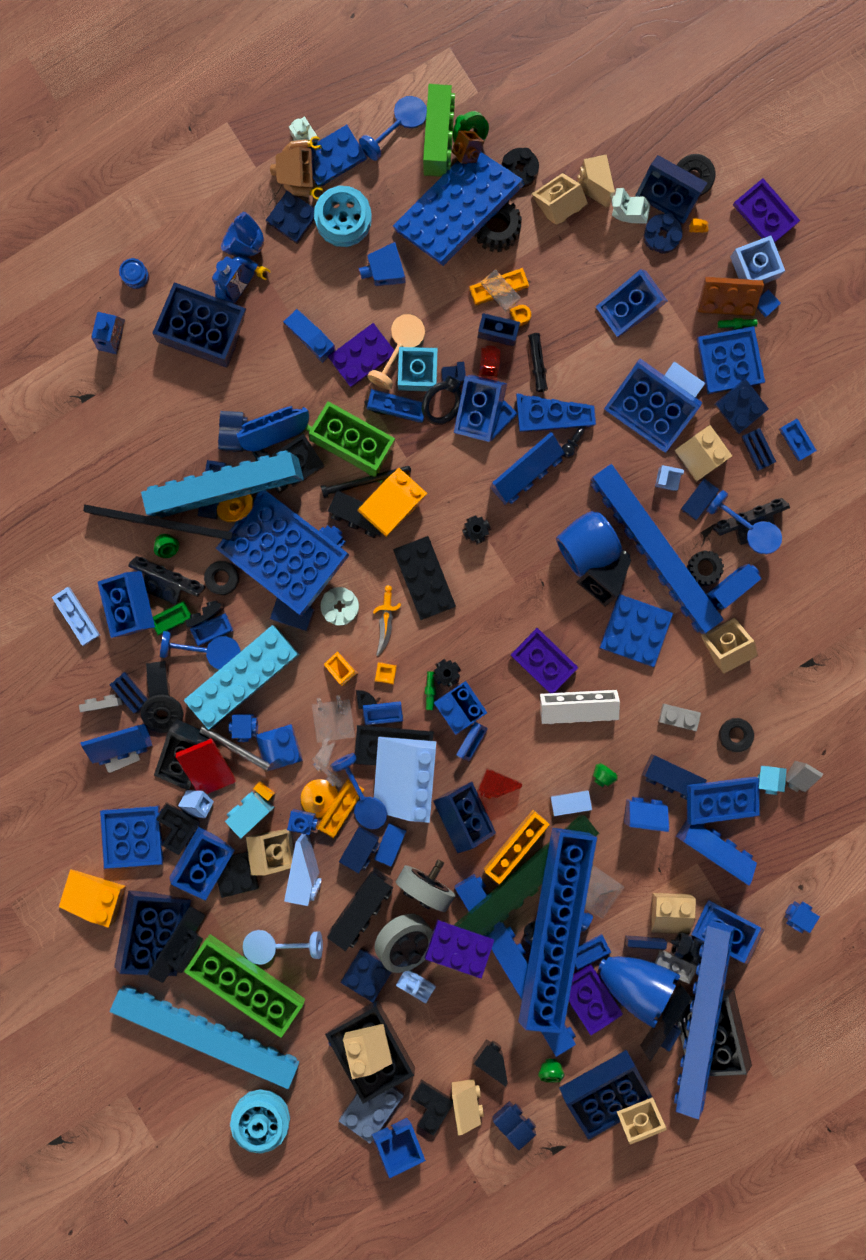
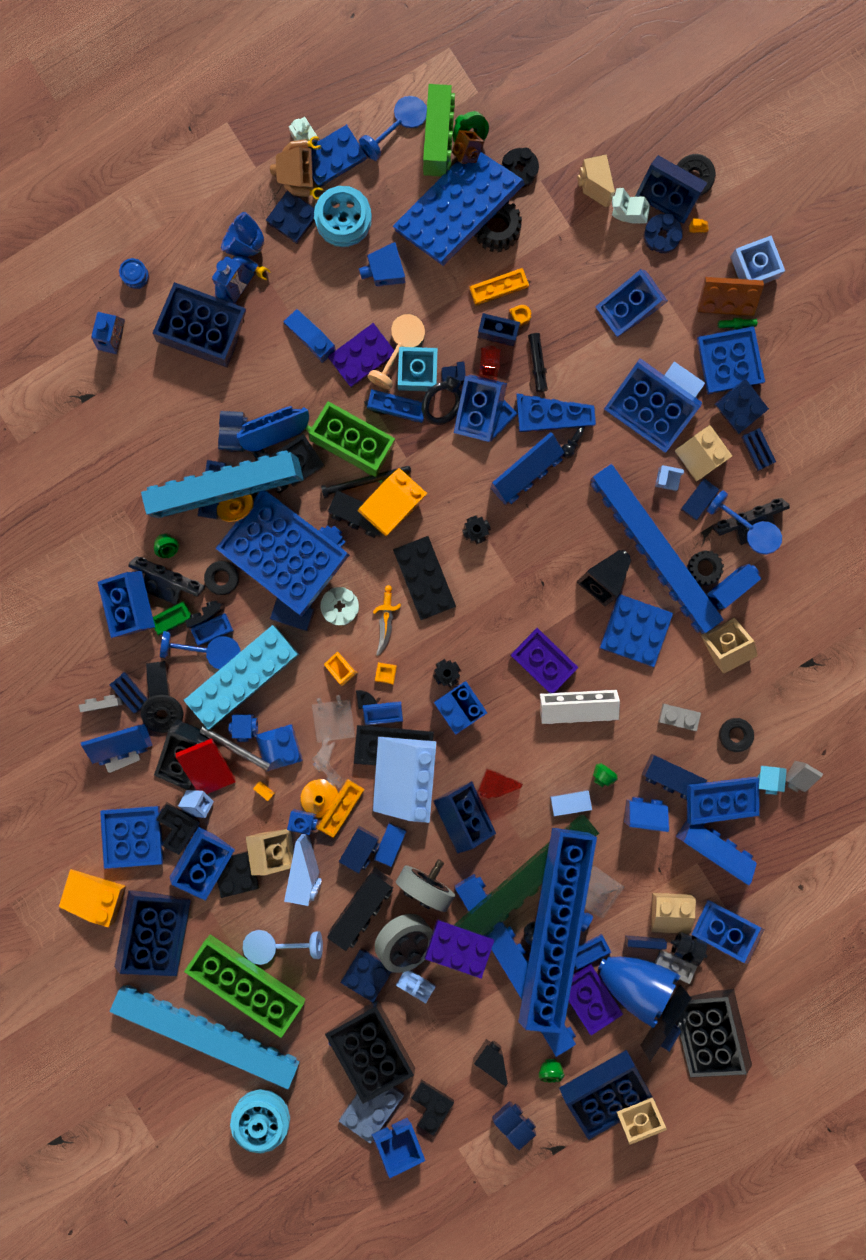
light blue plate [52,587,100,646] -> none
black tile [83,504,237,542] -> none
black bracket [148,906,205,983] -> none
medium azure brick [225,791,274,839] -> none
blue piece [330,753,387,829] -> none
tan slope [343,1024,392,1079] -> none
green bar [424,671,436,710] -> none
tan slope [452,1079,484,1135] -> none
blue tile [456,721,488,761] -> none
clear plate [481,269,521,312] -> none
light orange brick [484,810,550,884] -> none
tan slope [532,173,588,225] -> none
blue piece [556,511,622,577] -> none
blue brick [674,920,735,1120] -> none
dark purple plate [733,178,800,243] -> none
blue tile [757,289,781,318] -> none
blue plate [779,418,817,462] -> none
blue brick [785,901,820,934] -> none

